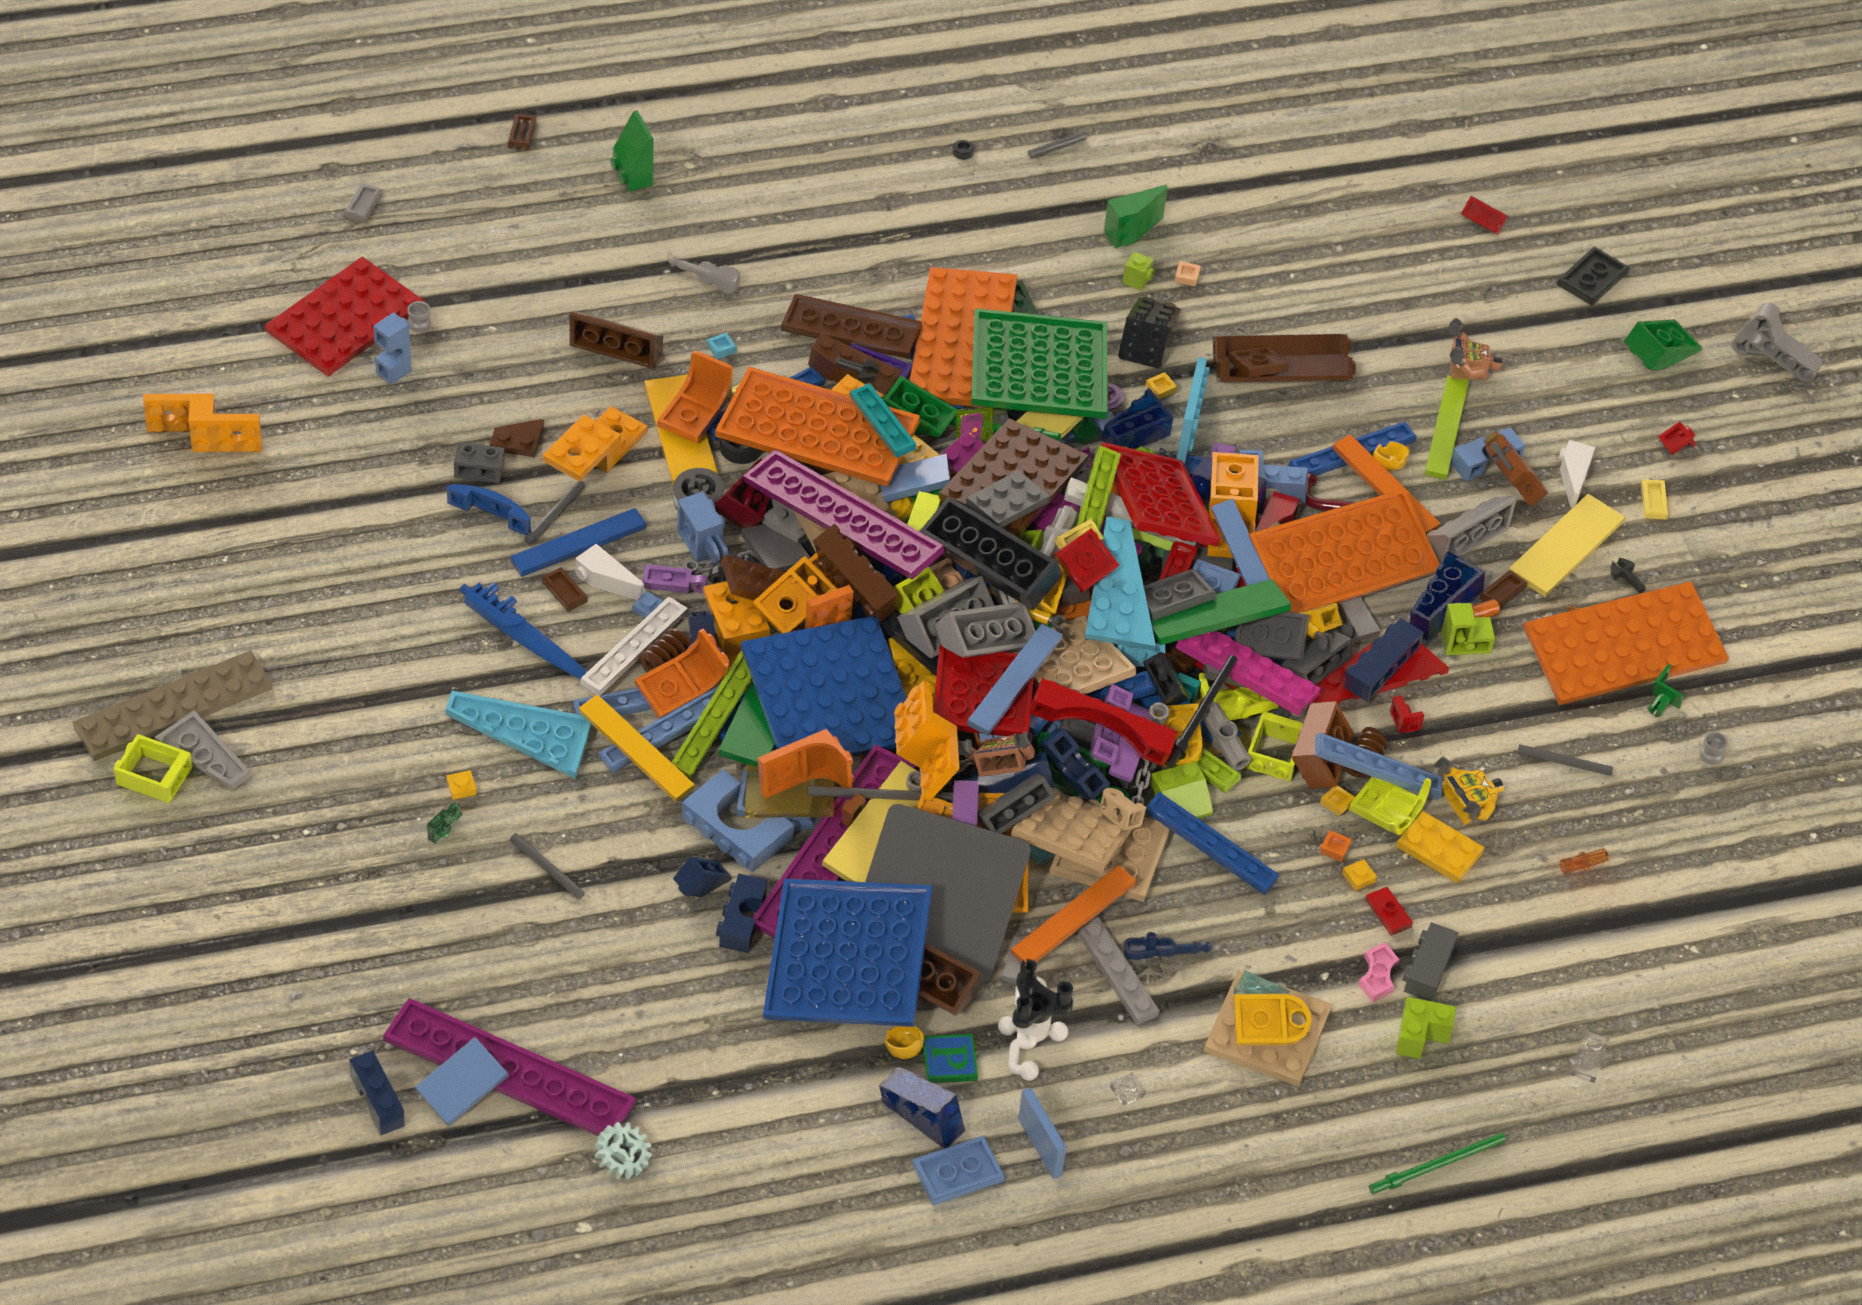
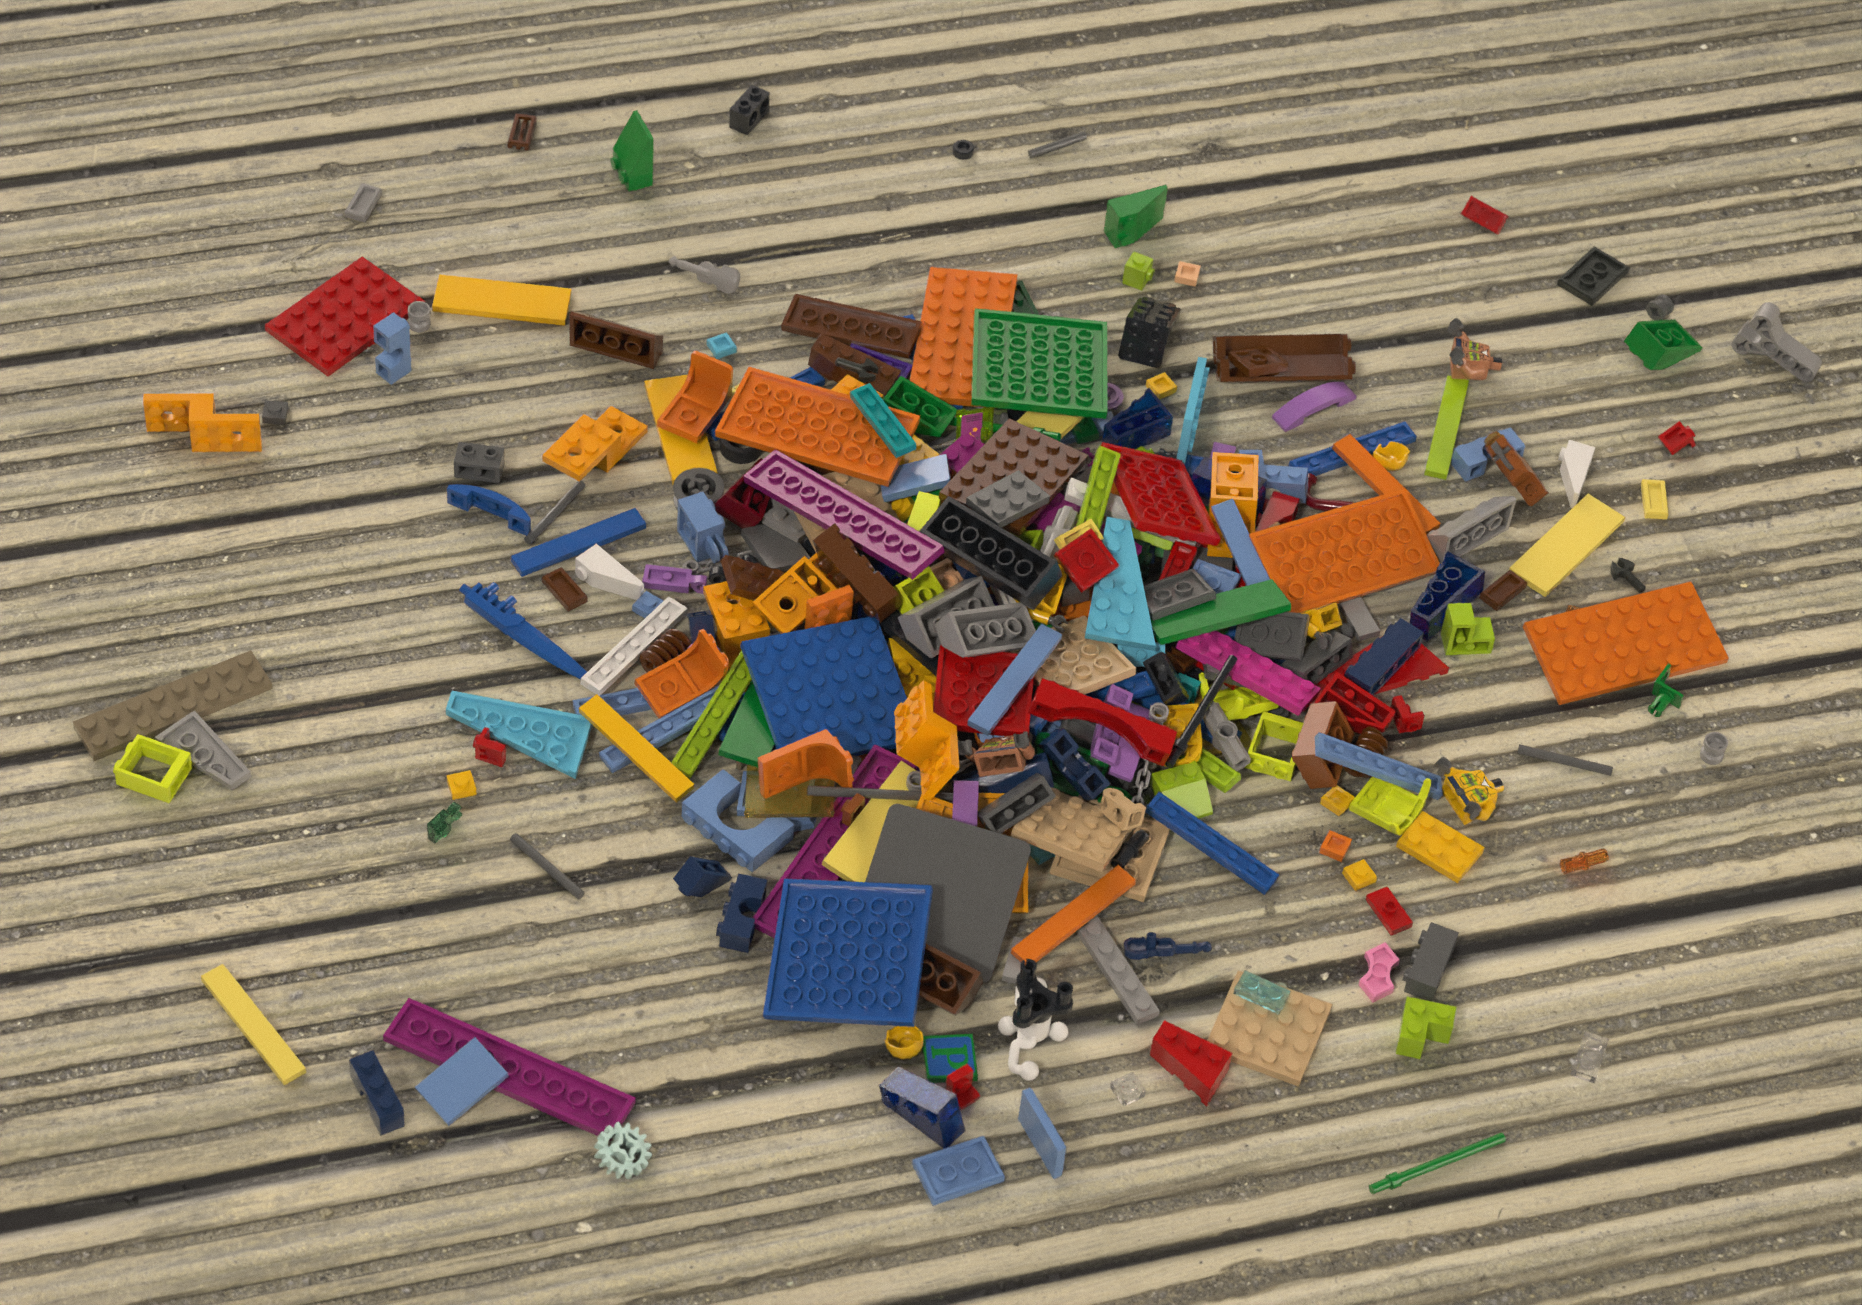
reddish brown wing [490,419,544,458] -> none
yellow plate [1233,994,1311,1046] -> none
orange cylinder [1472,599,1500,617] -> none
none -> light yellow tile [201,964,306,1085]
none -> dark grey plate [262,400,288,425]
none -> yellow tile [432,274,571,326]
none -> red bracket [473,727,506,767]
none -> black brick [729,84,770,135]
none -> red bracket [945,1064,980,1110]
none -> black axle [1111,829,1149,869]
none -> red wedge [1150,1020,1232,1107]
none -> medium lavender slope [1272,382,1357,432]
none -> red wedge [1314,672,1396,734]
none -> dark grey wheel [1646,294,1674,320]

